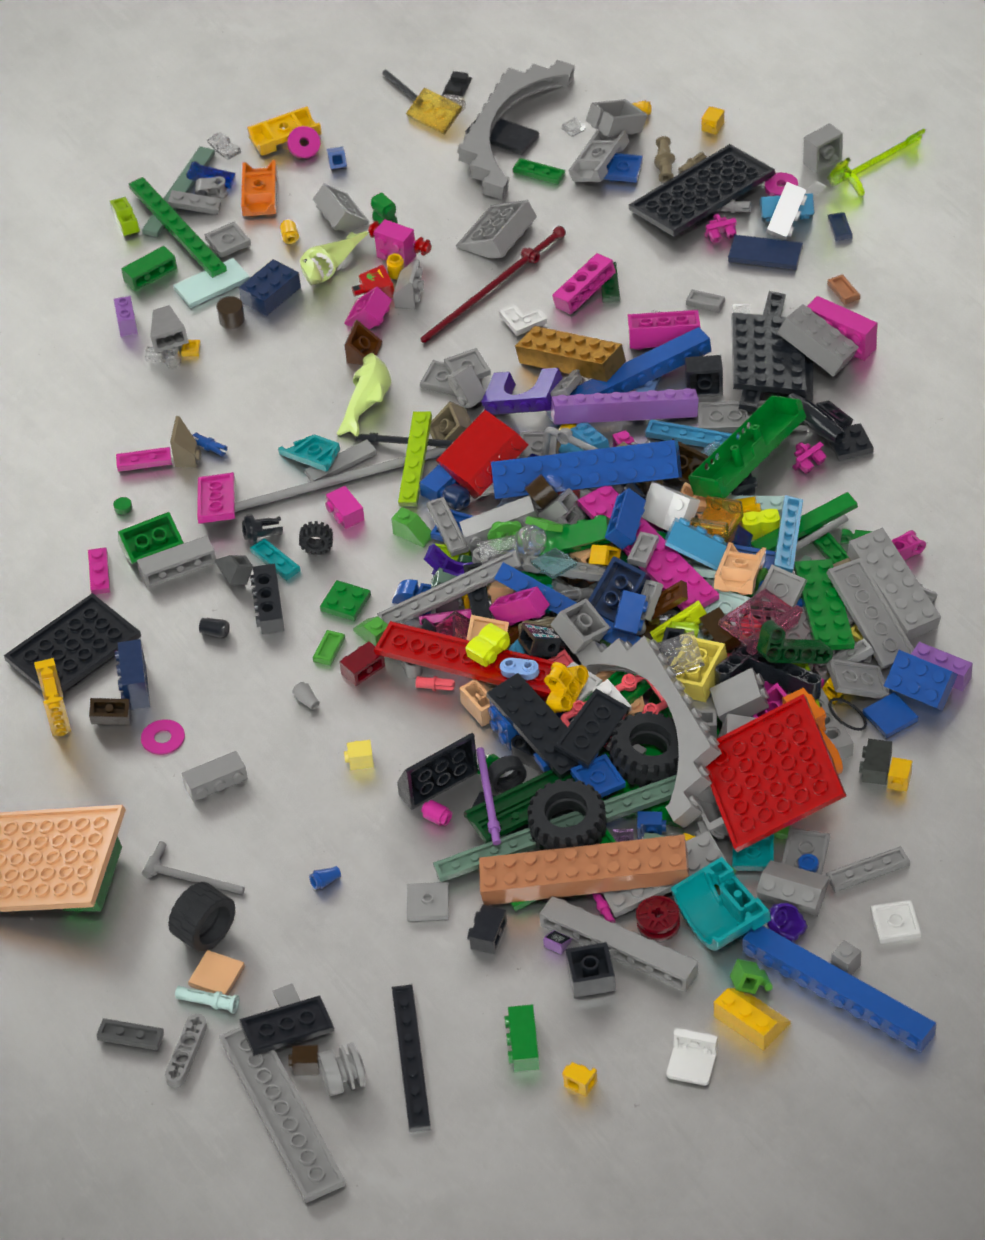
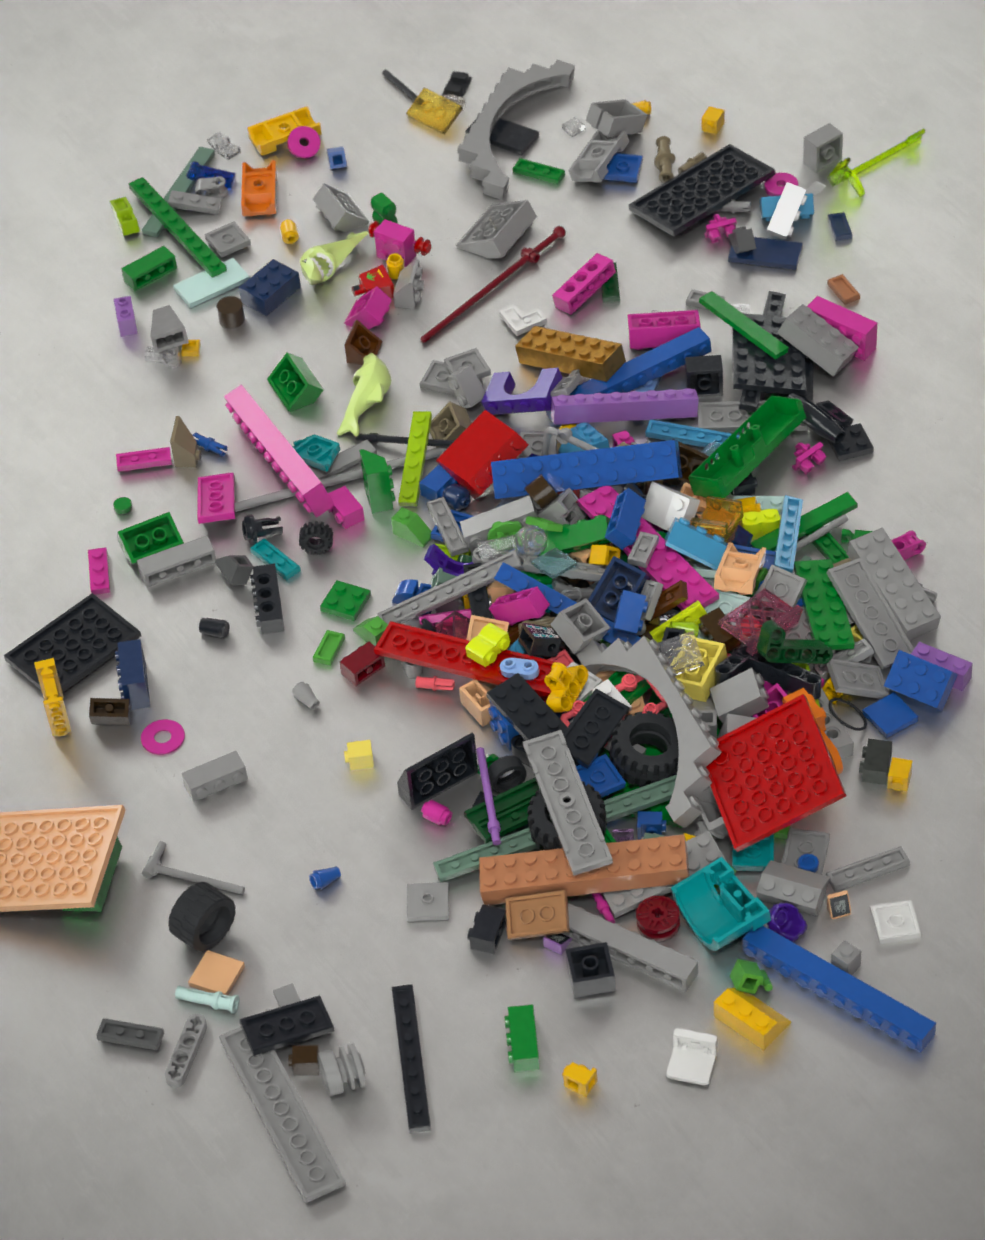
none -> brick [224,384,335,518]
none -> green slope [267,352,324,412]
none -> green slope [359,449,396,514]
none -> medium nougat tile [505,890,570,940]
none -> light grey piece [523,730,613,876]
none -> green tile [699,291,789,359]
none -> dark grey slope [728,226,756,254]
none -> slope [827,890,851,919]

